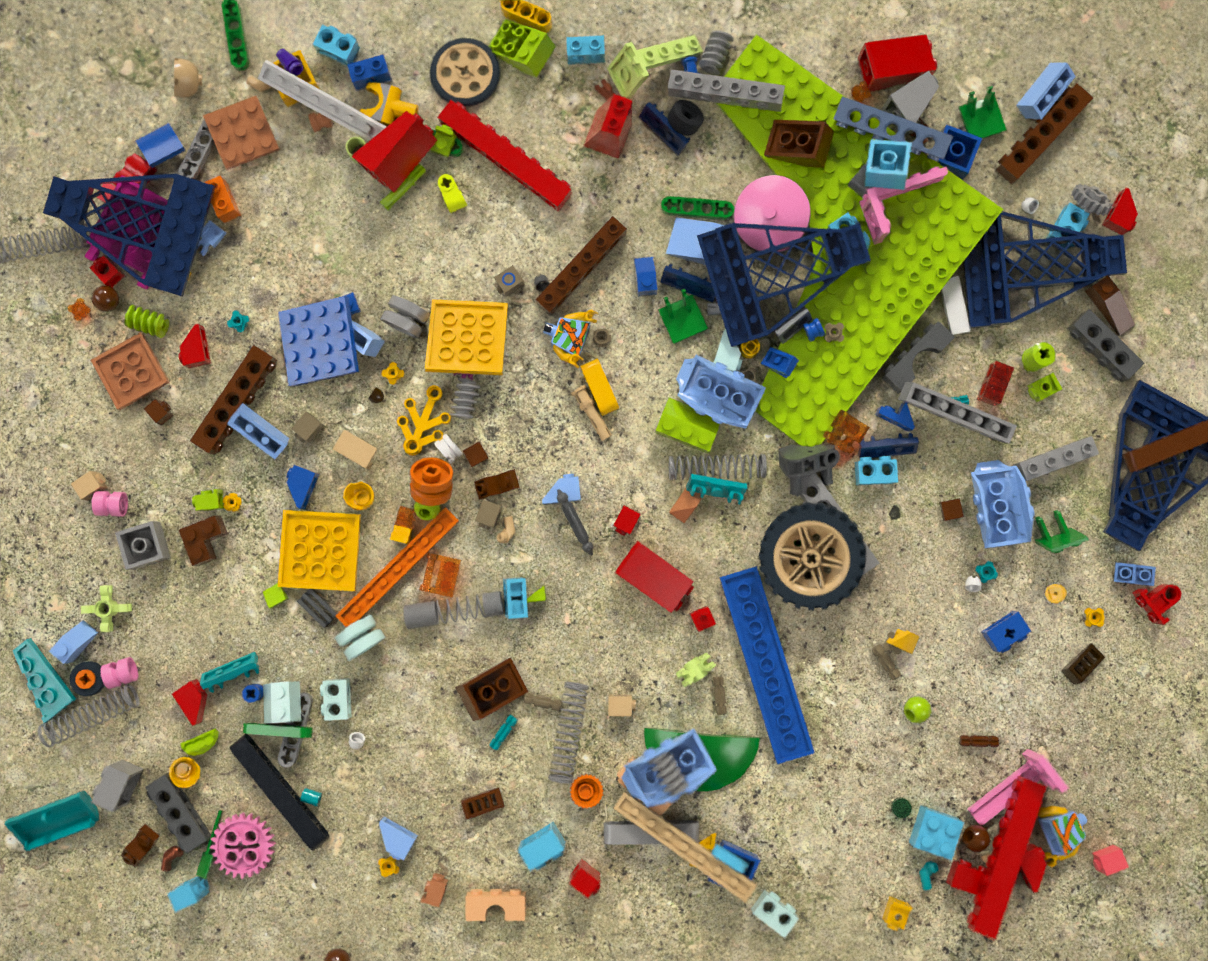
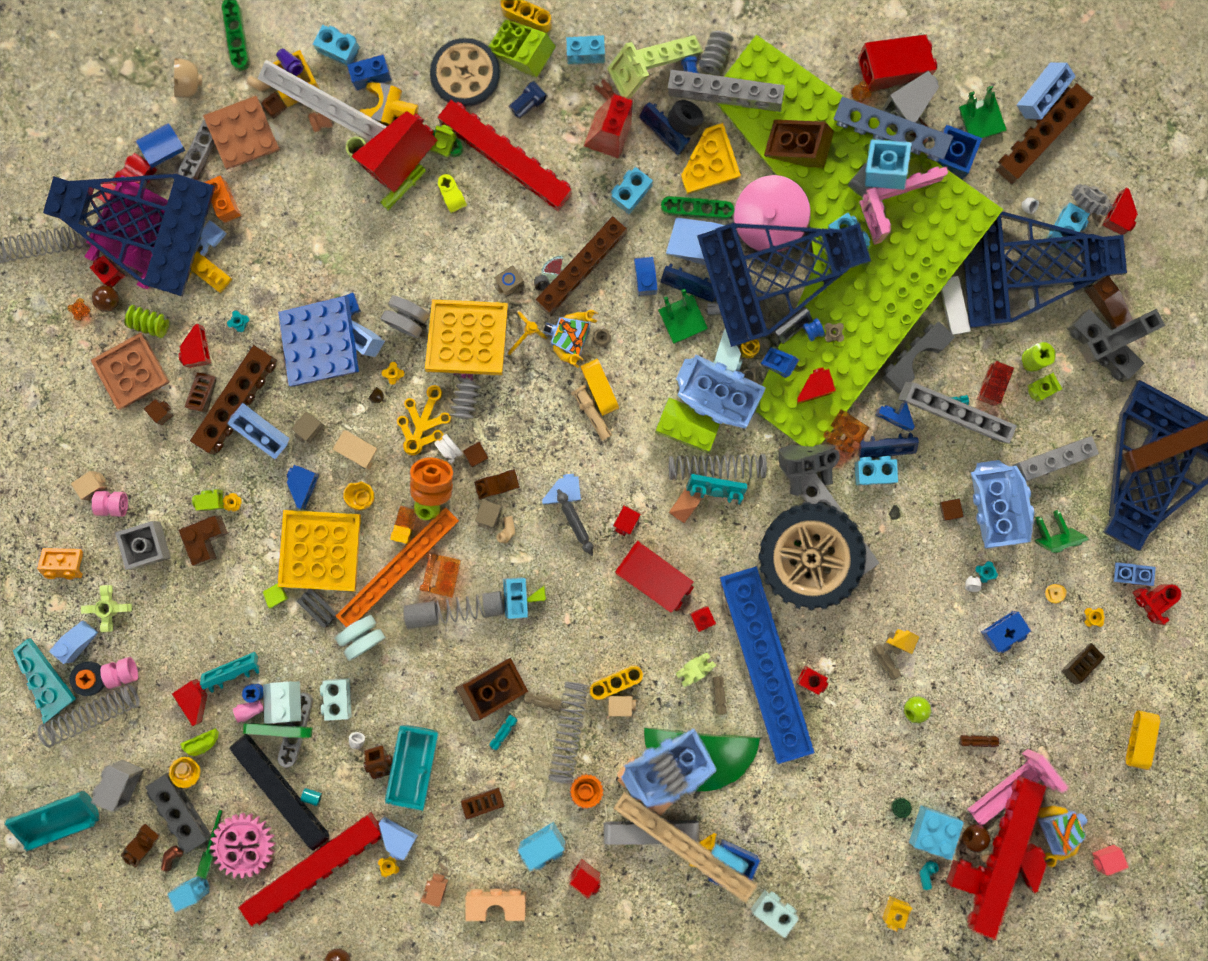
none -> light orange bracket [37,548,84,580]
none -> reddish brown slope [184,372,217,414]
none -> yellow plate [191,251,232,293]
none -> bright pink cone [233,700,264,723]
none -> red brick [238,812,382,927]
none -> reddish brown tile [260,92,288,119]
none -> reddish brown brick [364,745,393,779]
none -> teal container [385,725,438,811]
none -> yellow plant [508,311,547,355]
none -> dark blue piece [509,81,548,119]
none -> clear light blue tile [541,256,563,275]
none -> yellow beam [590,665,643,700]
none -> medium azure brick [611,167,653,214]
none -> yellow plate [681,123,741,195]
none -> red brick [796,666,828,695]
none -> red slope [797,367,836,404]
none -> dark grey arch [1079,308,1166,364]
none -> yellow beam [1126,710,1160,770]

